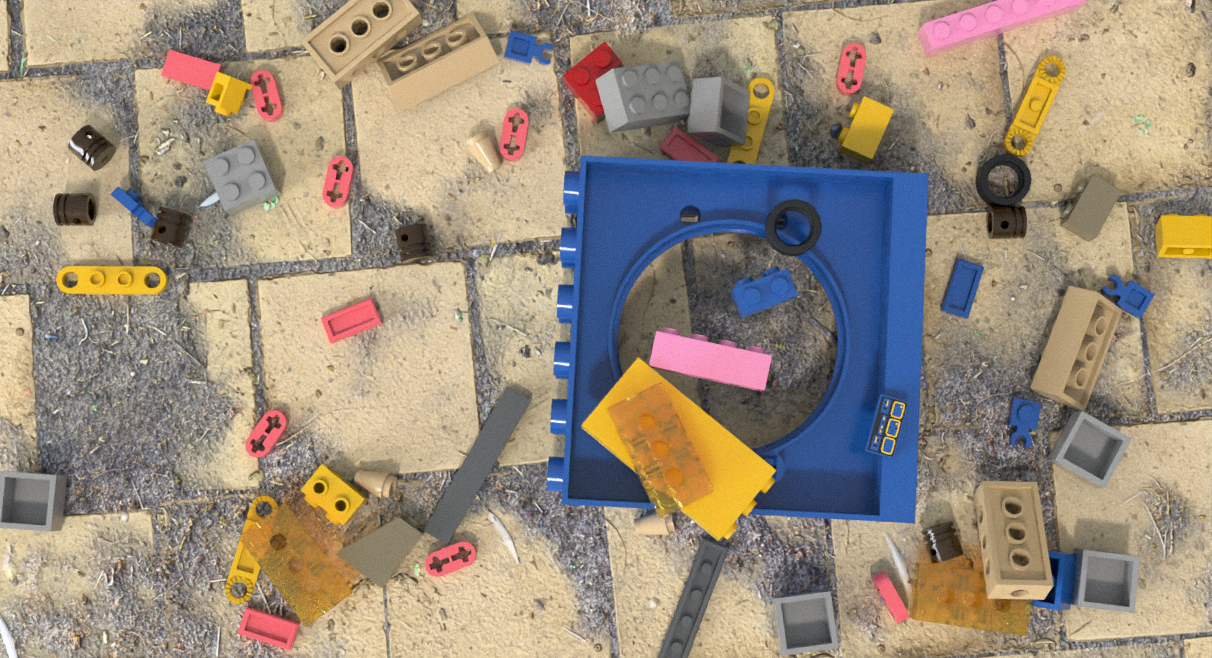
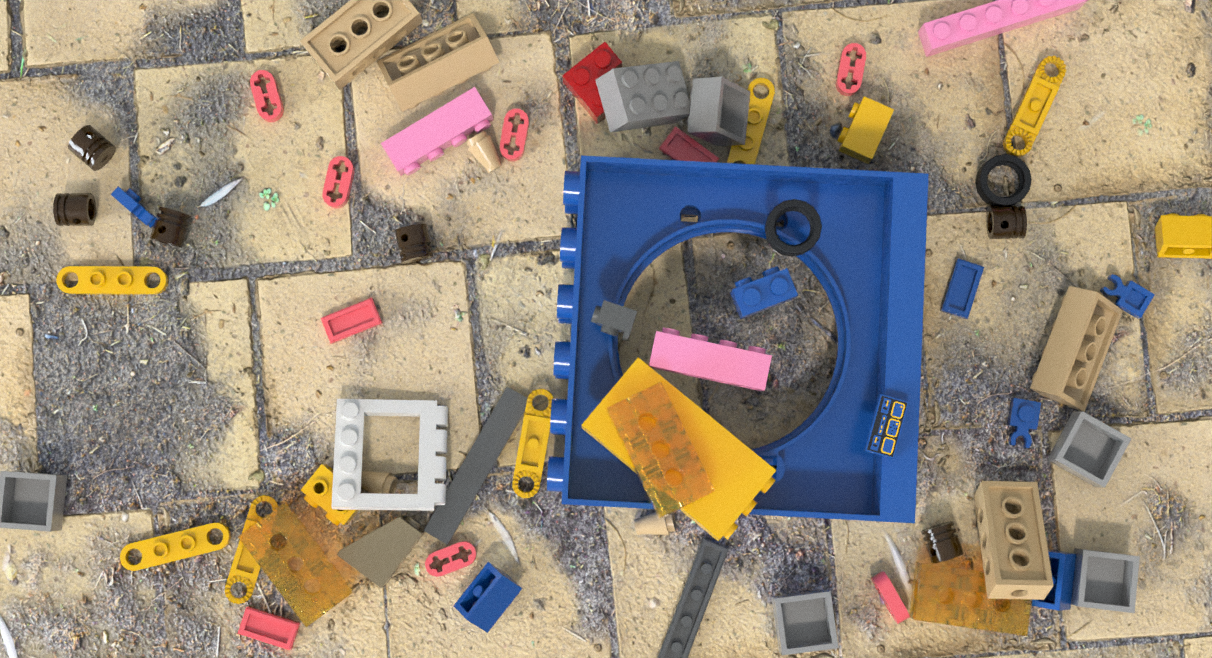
coral tile [161,49,223,91] -> none
light grey piece [204,139,282,216] -> none
yellow brick [206,72,253,117] -> none
coral beam [245,410,289,458] -> none
blue plate [503,30,554,65] -> none
dark tan brick [1059,174,1122,242] -> none
none -> yellow plate [120,522,231,571]
none -> white hinge [332,399,448,511]
none -> bright pink brick [381,87,494,176]
none -> blue brick [454,562,523,633]
none -> yellow plate [512,388,554,498]
none -> dark grey brick [591,300,637,341]

